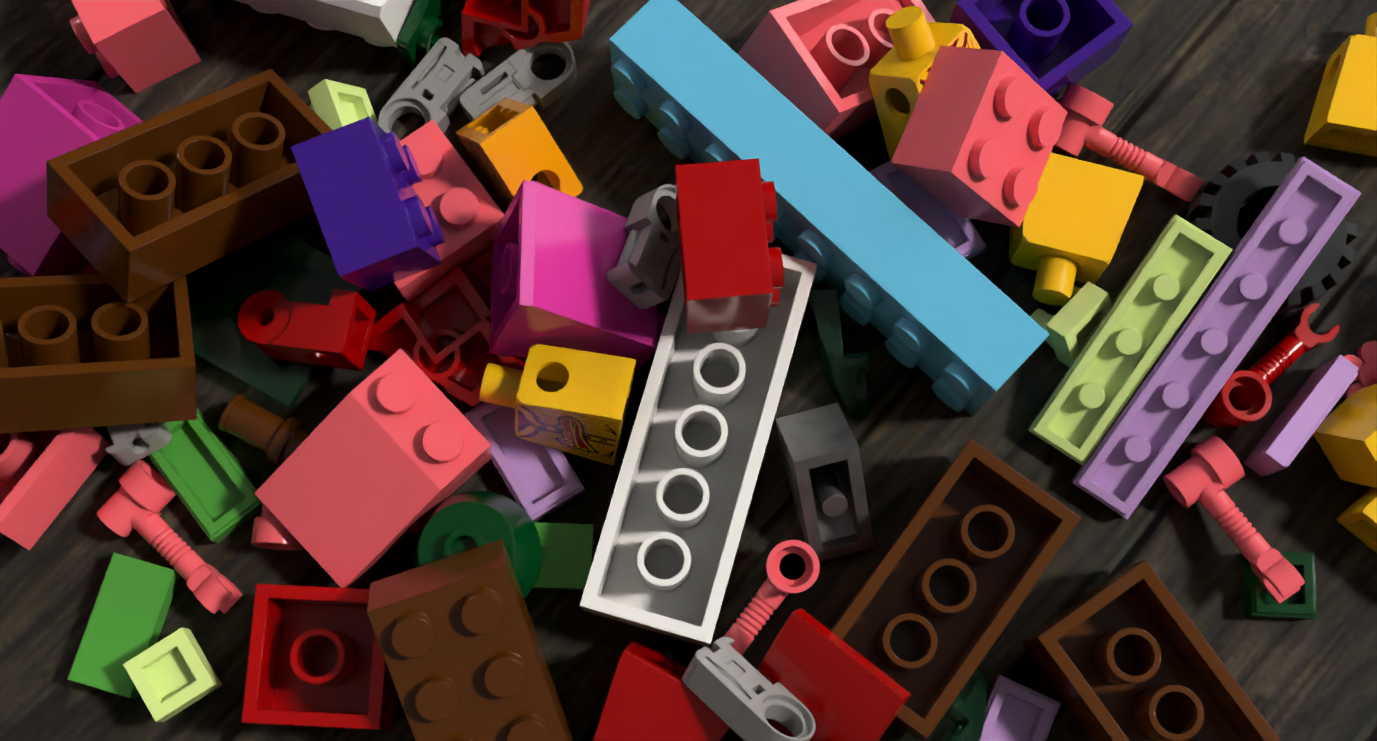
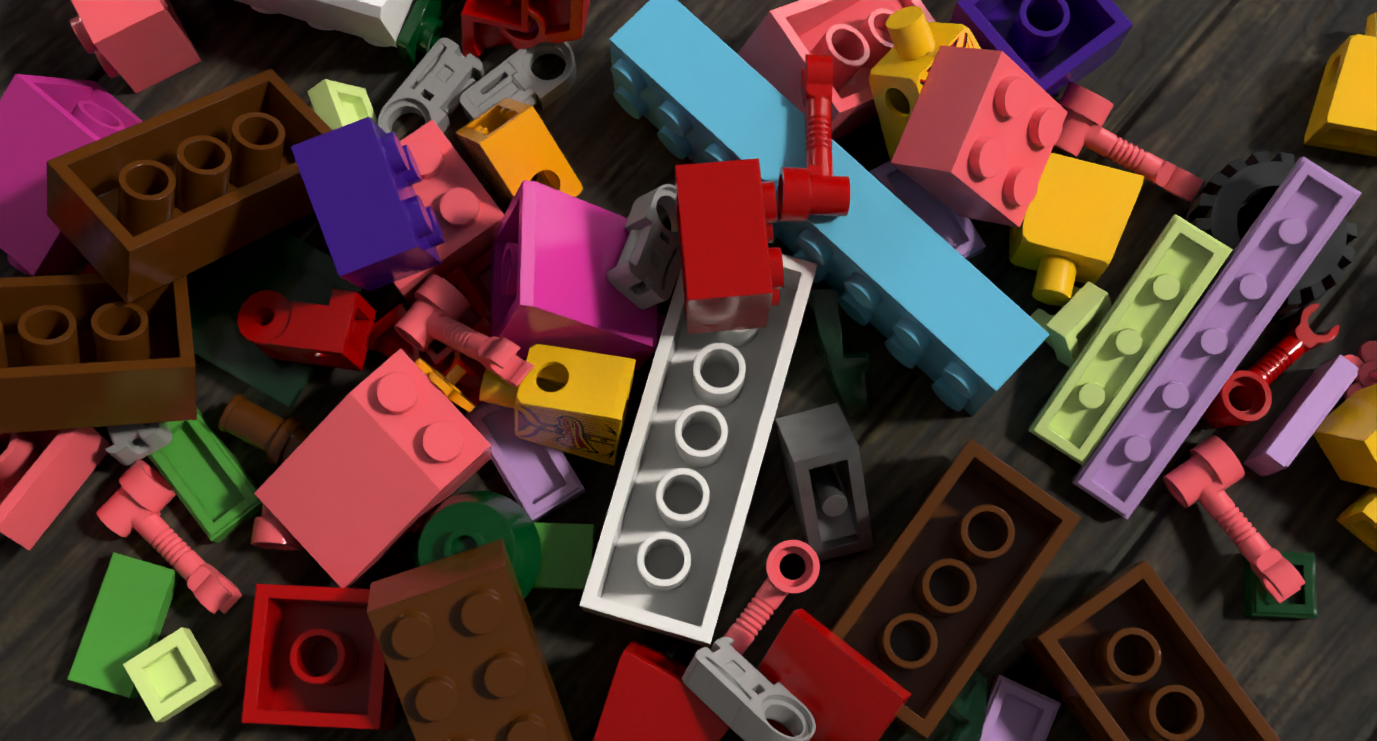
none -> coral brick [394,274,534,387]
none -> light orange plant [414,357,475,413]
none -> red brick [777,54,850,222]

